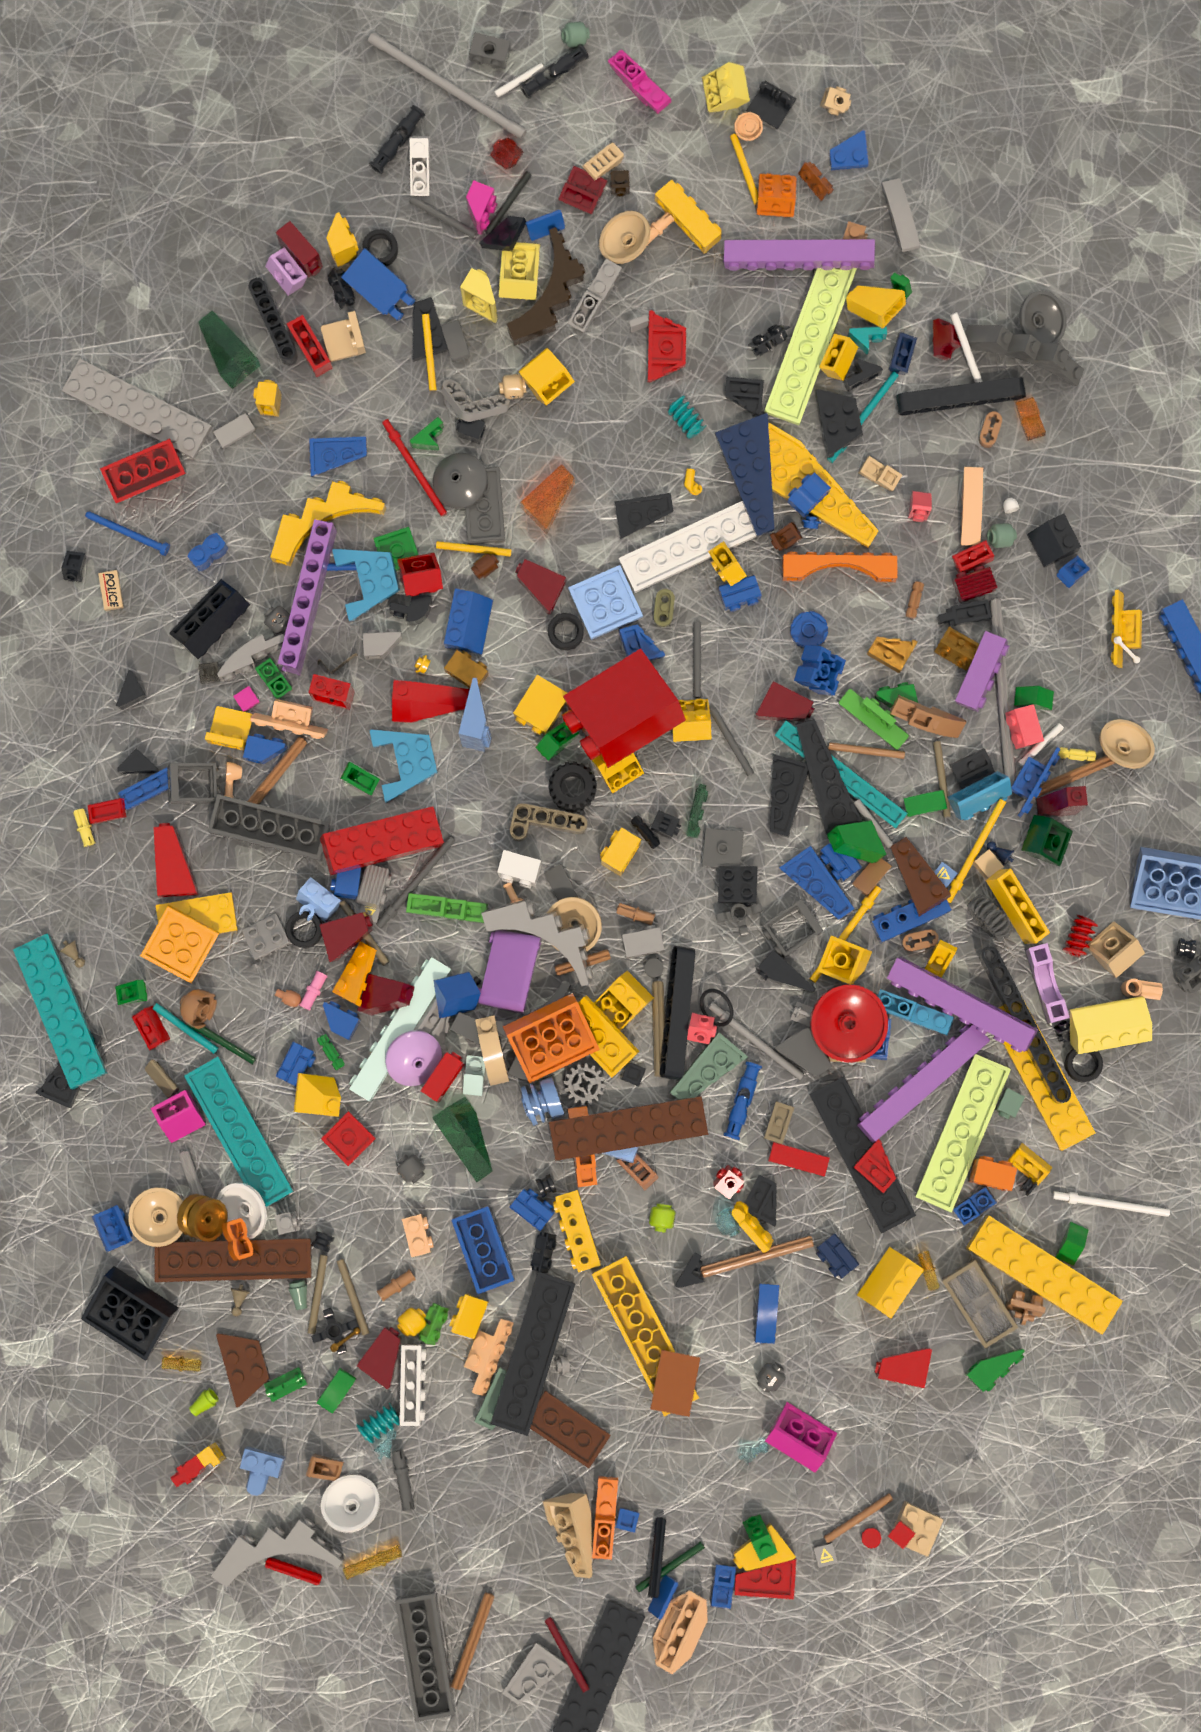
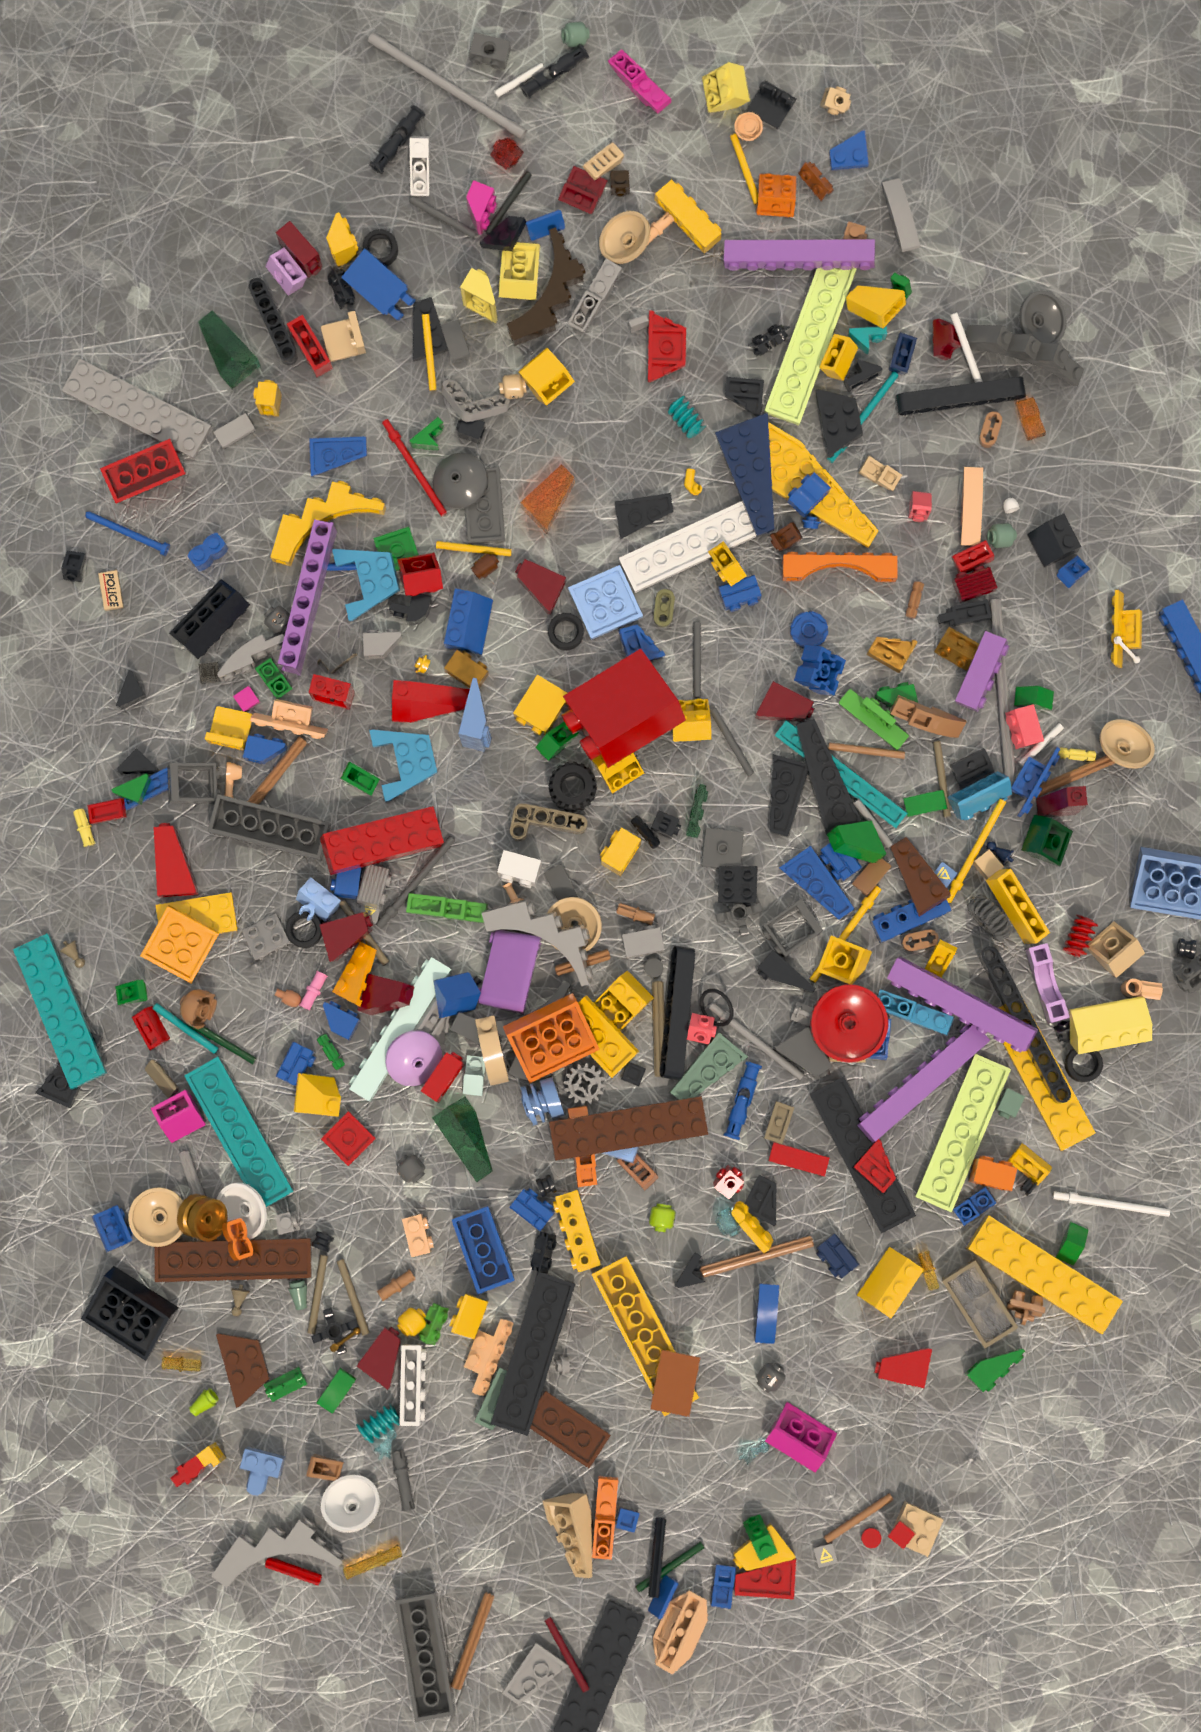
none -> green slope [111,774,151,805]

